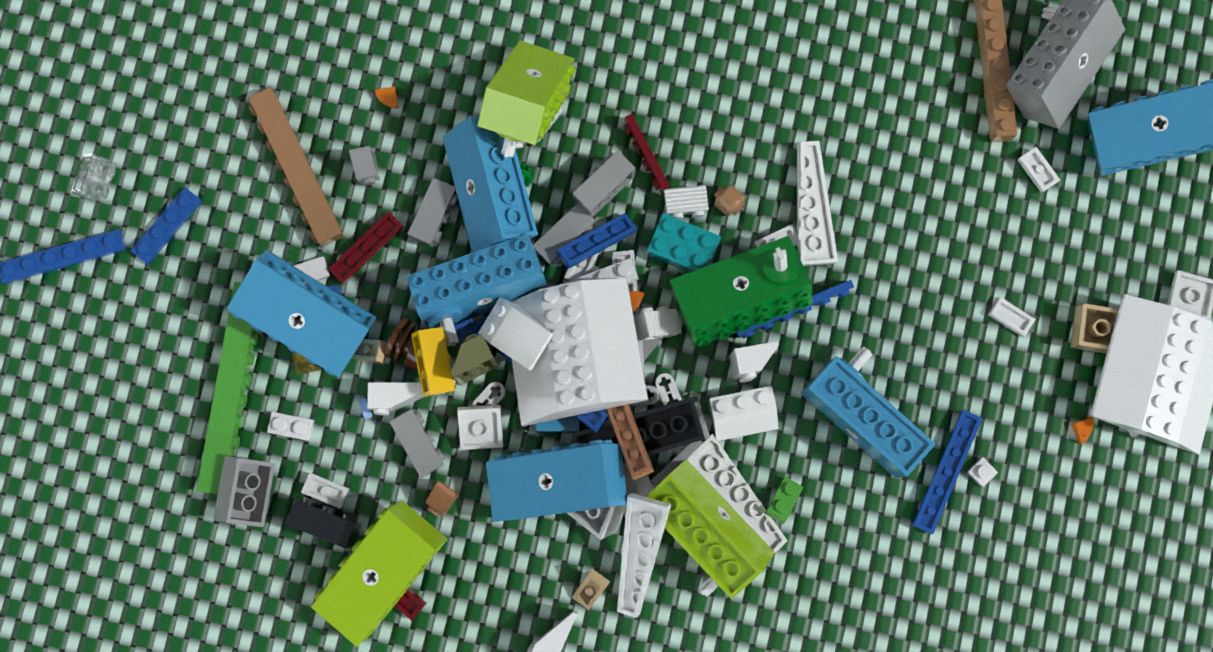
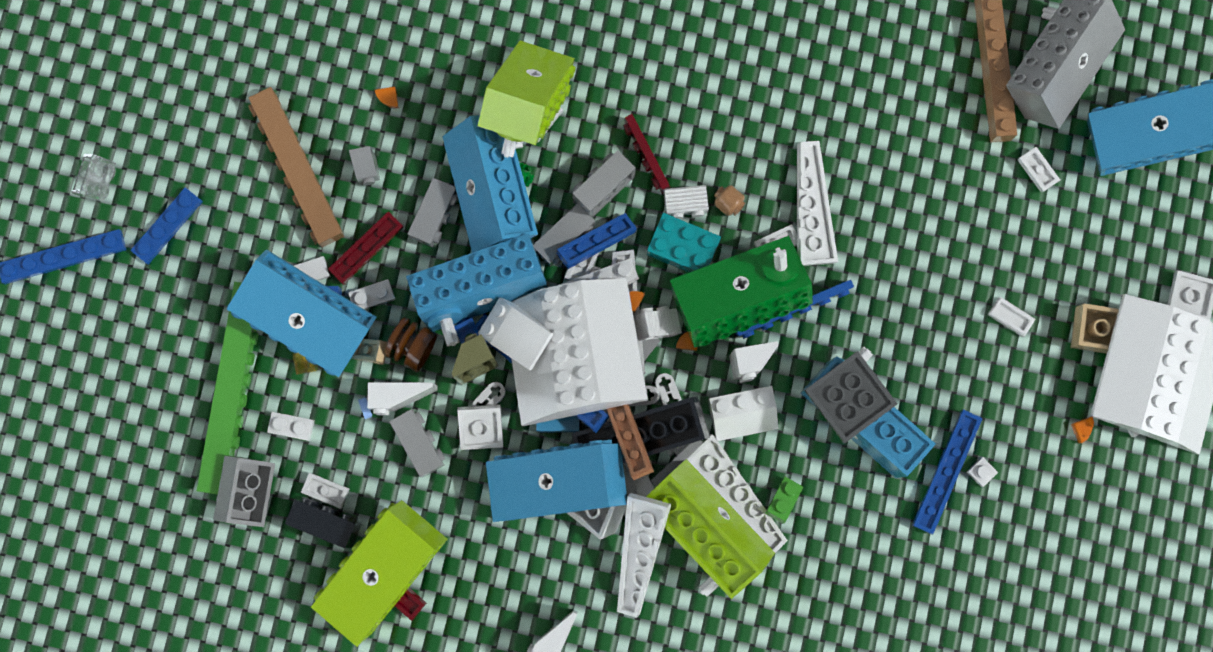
yellow brick [411,327,456,397] -> none
nougat slope [425,481,460,516] -> none
tan slope [572,569,610,610] -> none
none -> white plate [348,279,395,310]
none -> orange tile [676,332,697,351]
none -> dark grey plate [804,351,897,443]

